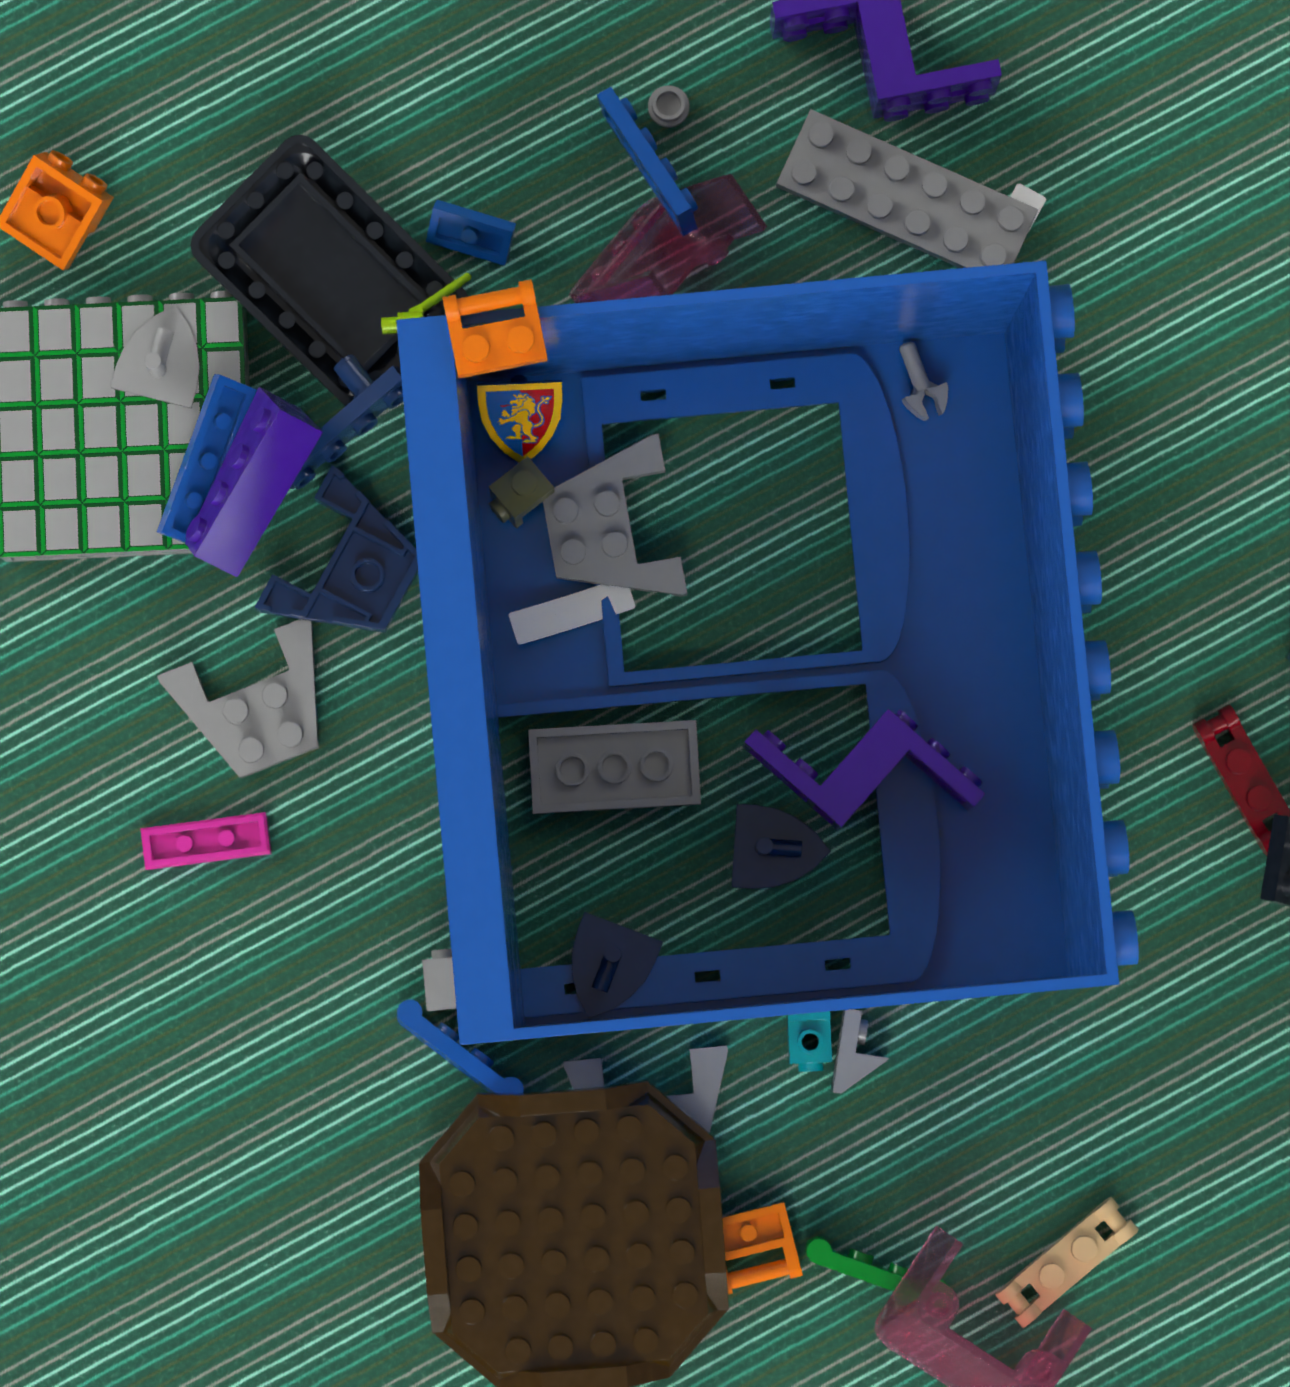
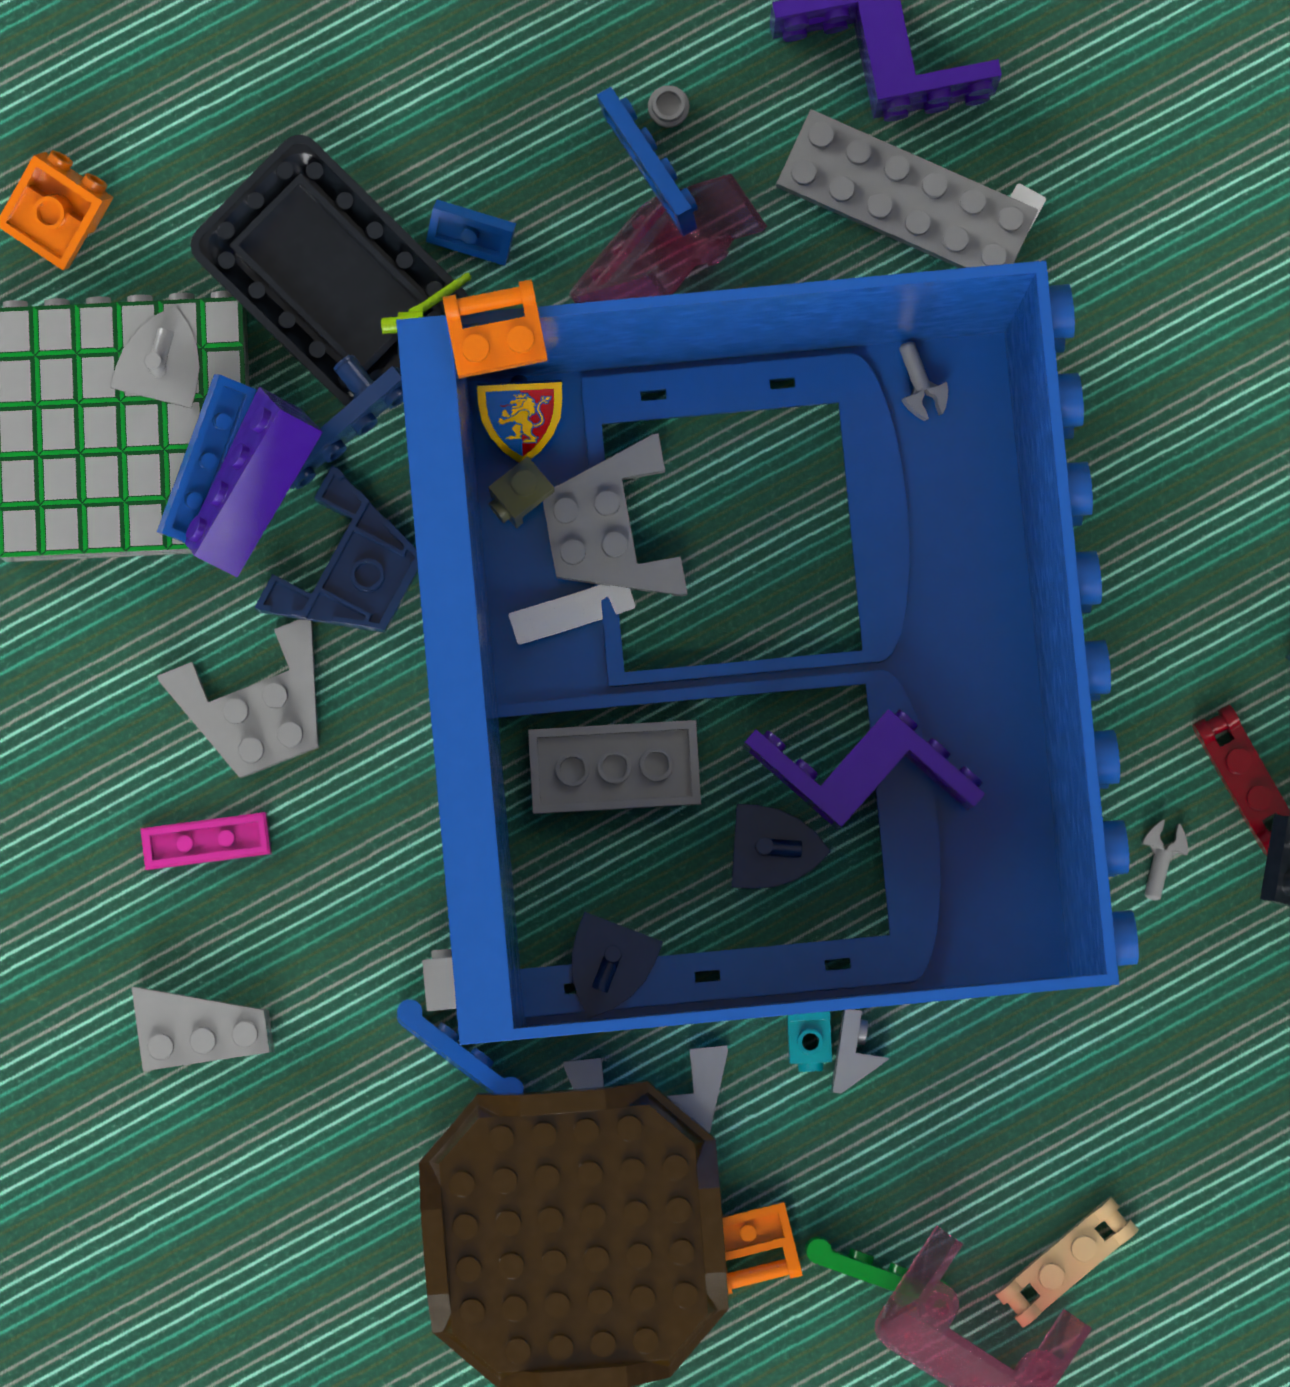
none -> light grey wedge [131,987,274,1071]
none -> light grey bar [1141,820,1188,900]

